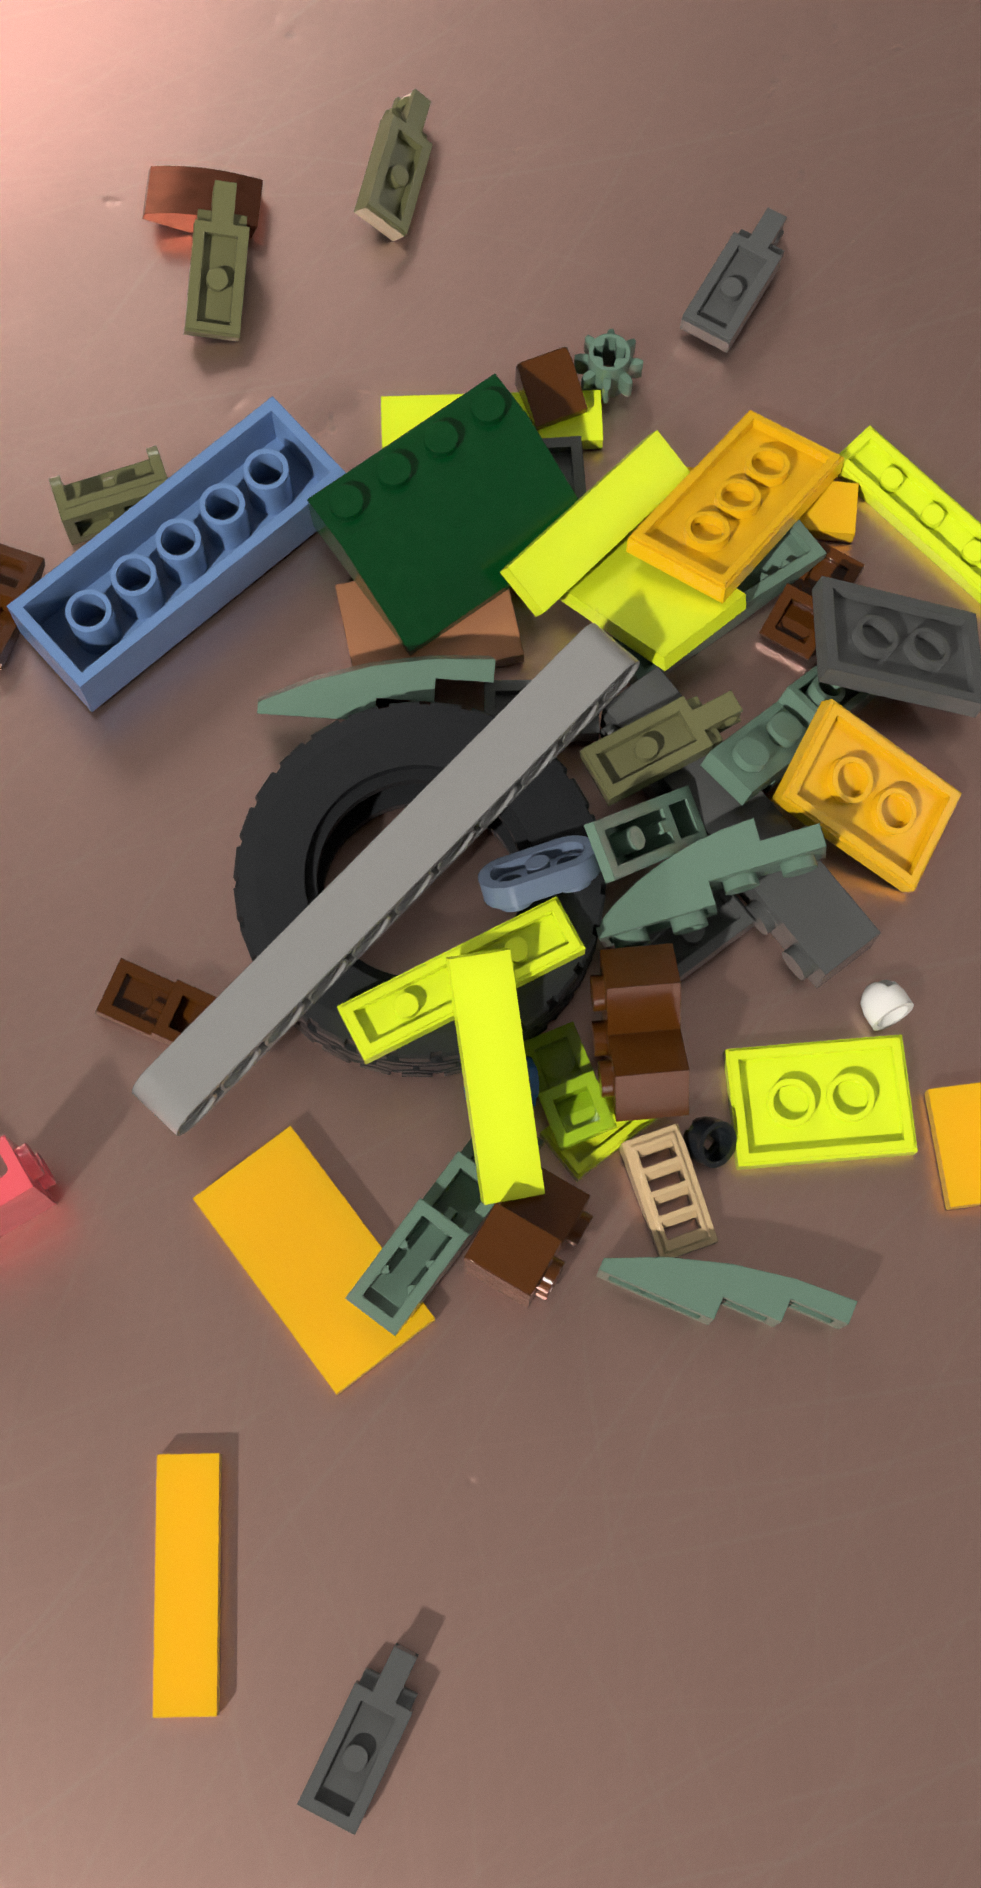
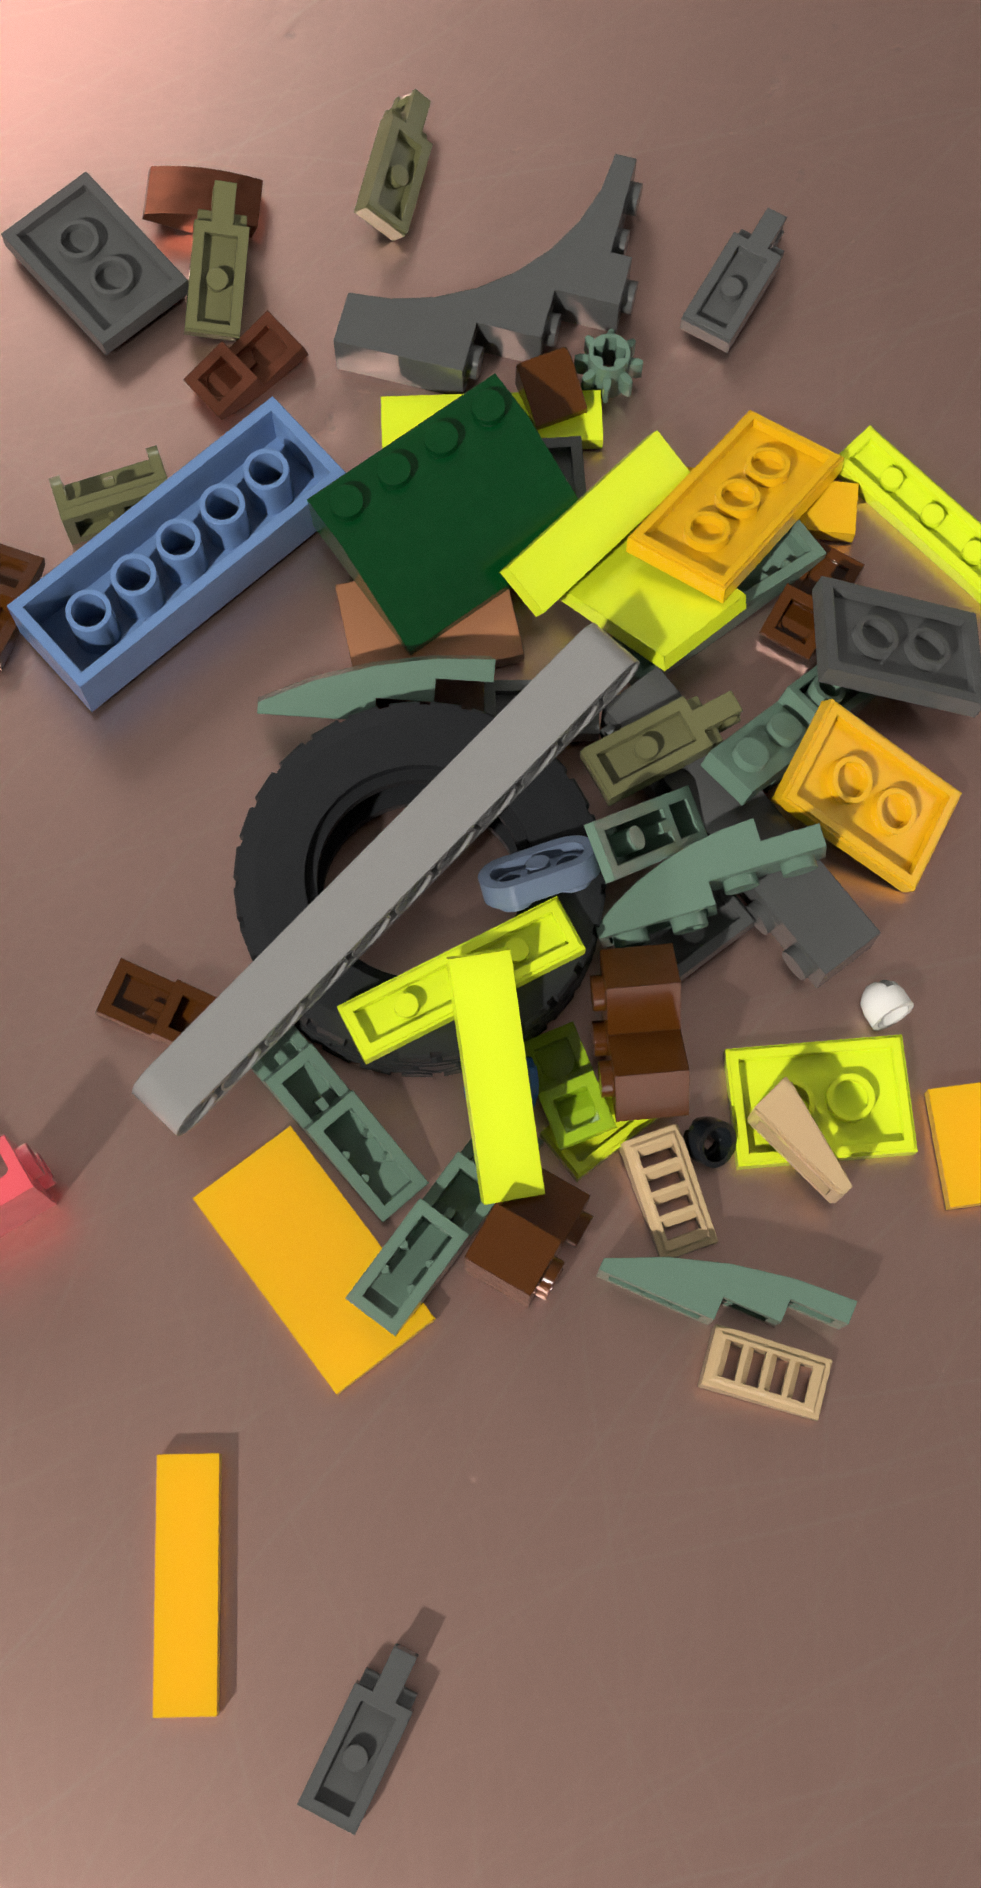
none -> dark grey plate [1,172,188,355]
none -> copper slope [183,310,309,420]
none -> sand green slope [251,1025,429,1222]
none -> dark grey arch [333,154,643,394]
none -> tan slope [697,1324,832,1421]
none -> tan slope [747,1077,853,1204]

